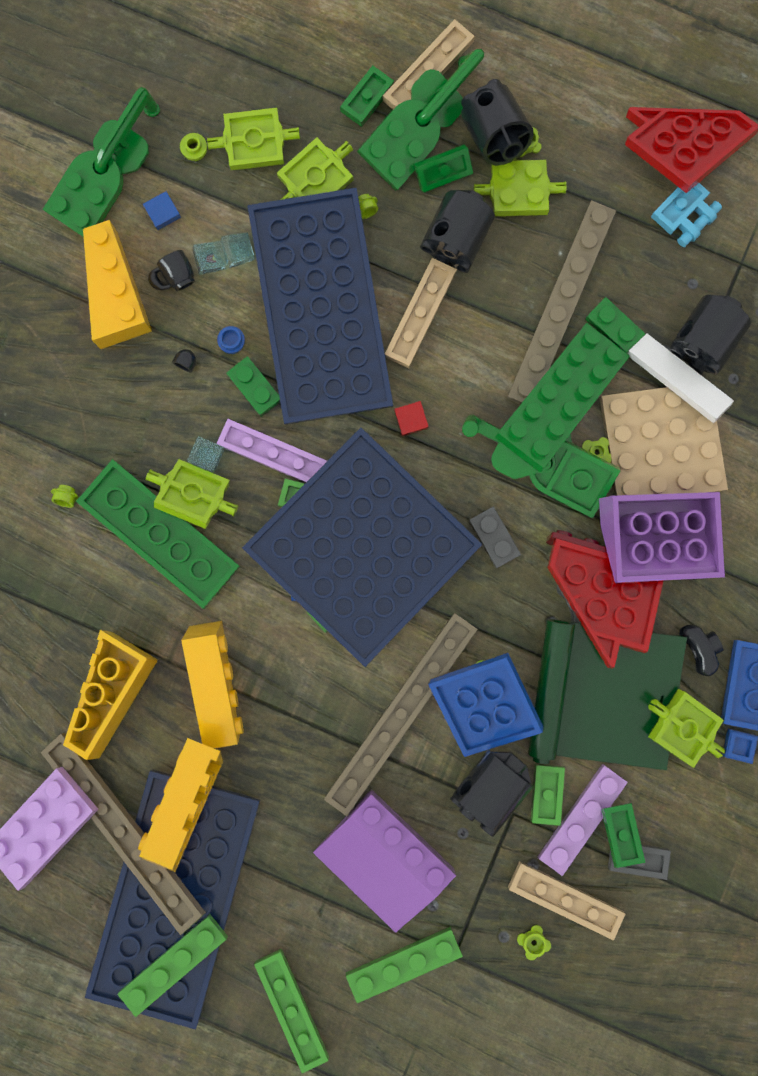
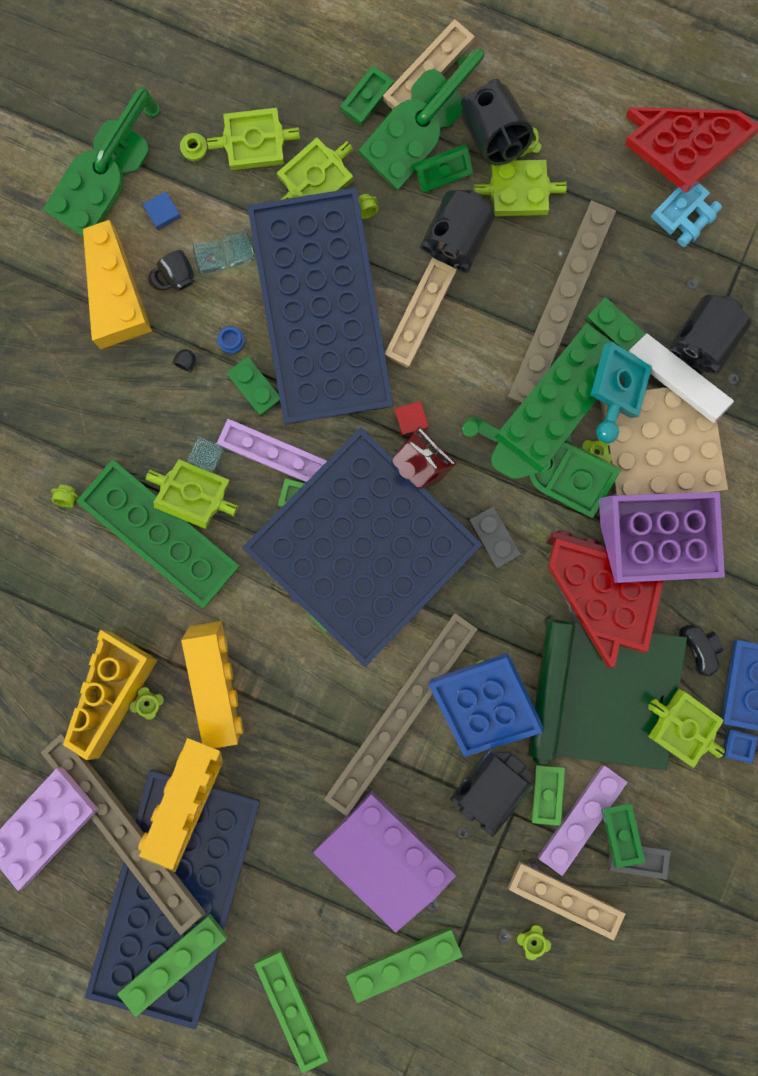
none -> lime plate [130,687,164,720]
none -> dark red torso [392,427,457,489]
none -> teal plate [591,342,652,443]

